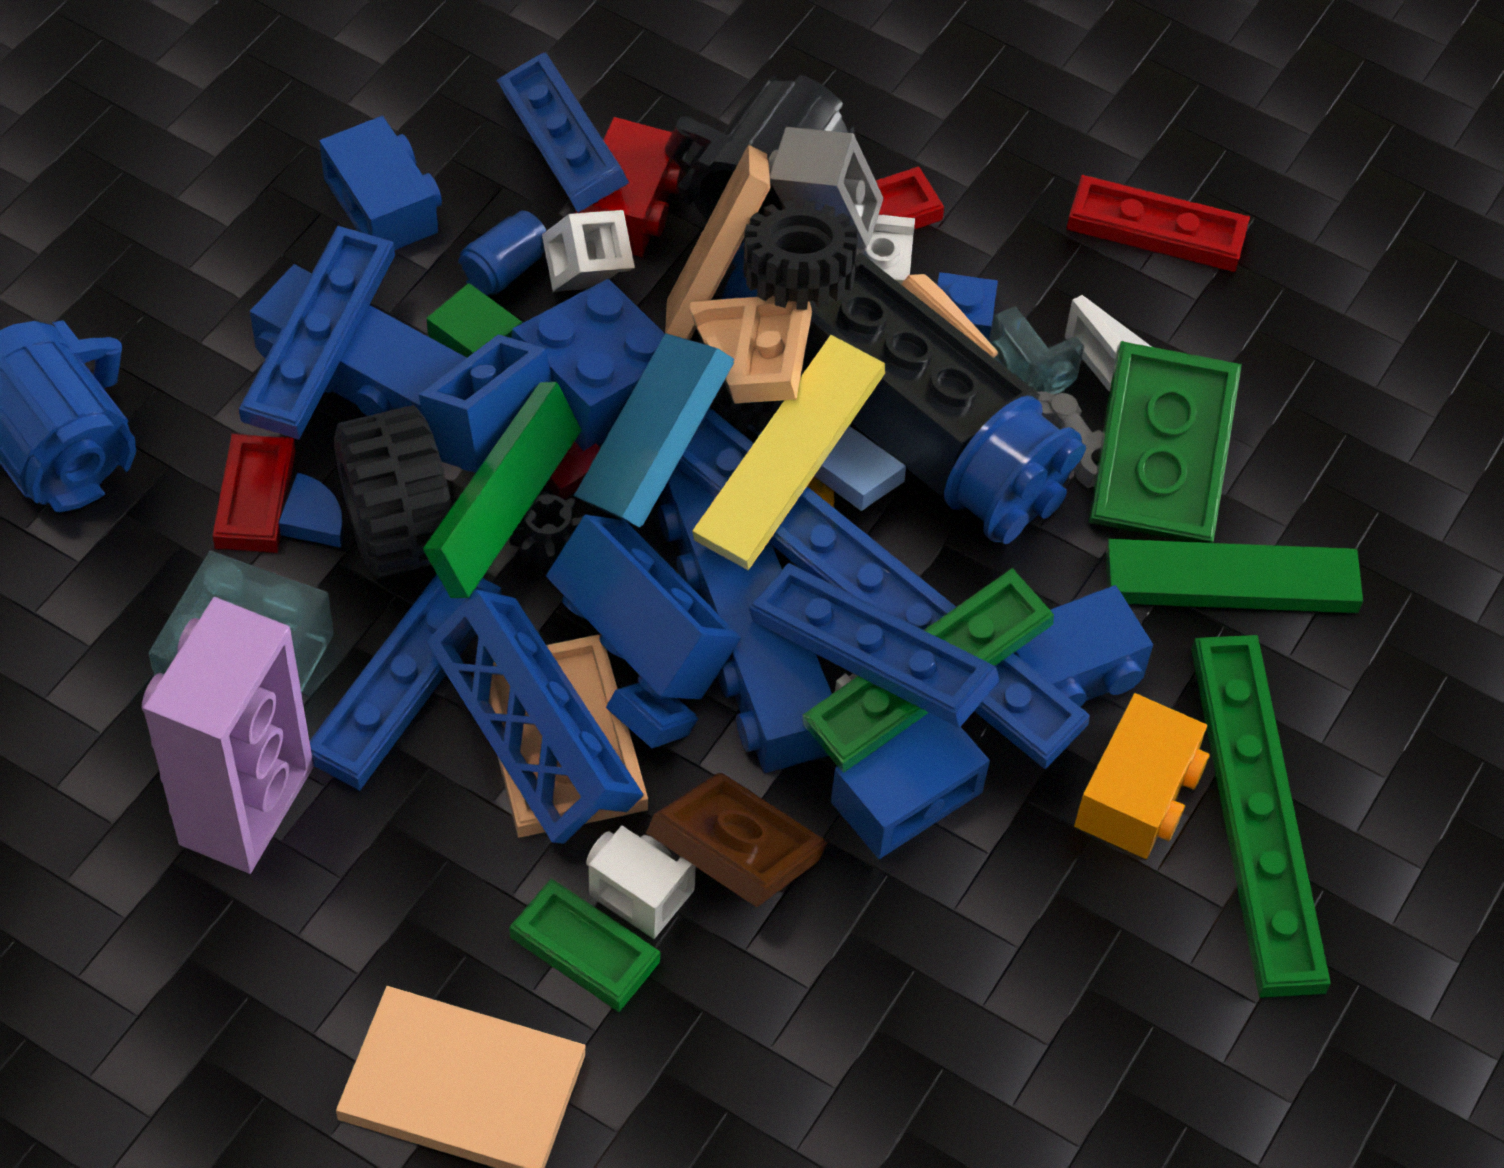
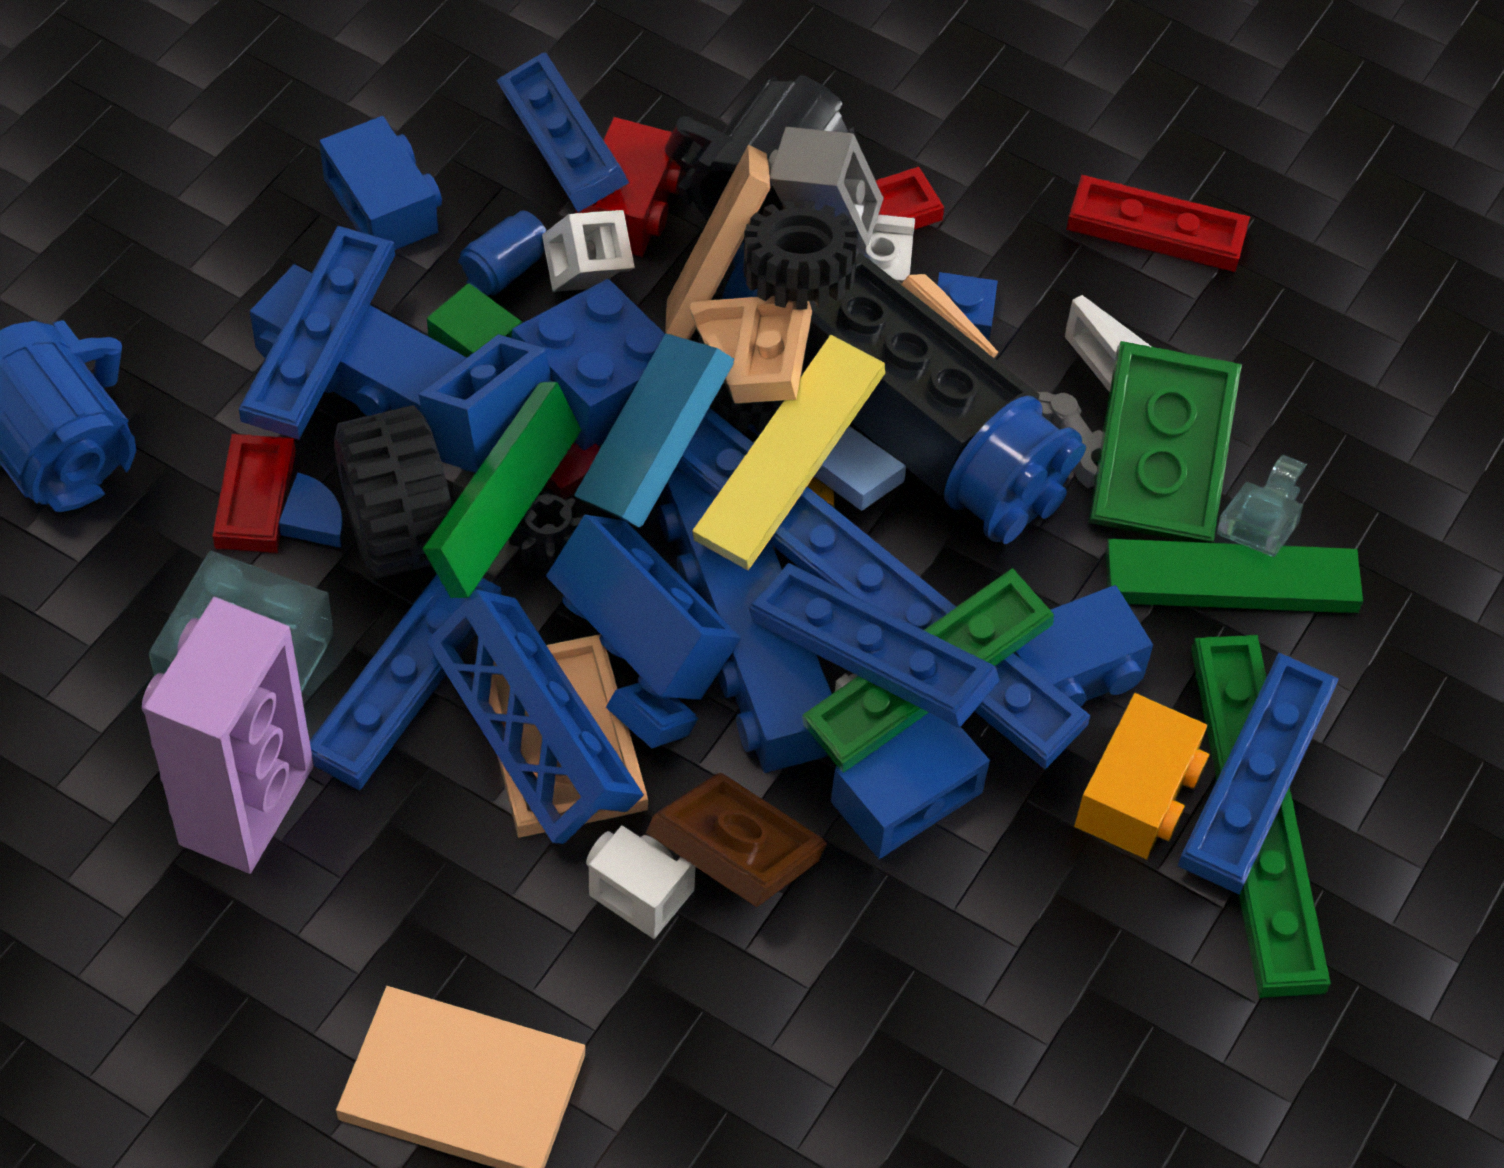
green tile [509,878,660,1012] -> none
clear light blue bracket [990,306,1084,394] -> none
none -> blue tile [1177,653,1339,895]
none -> clear light blue plate [1217,455,1306,557]

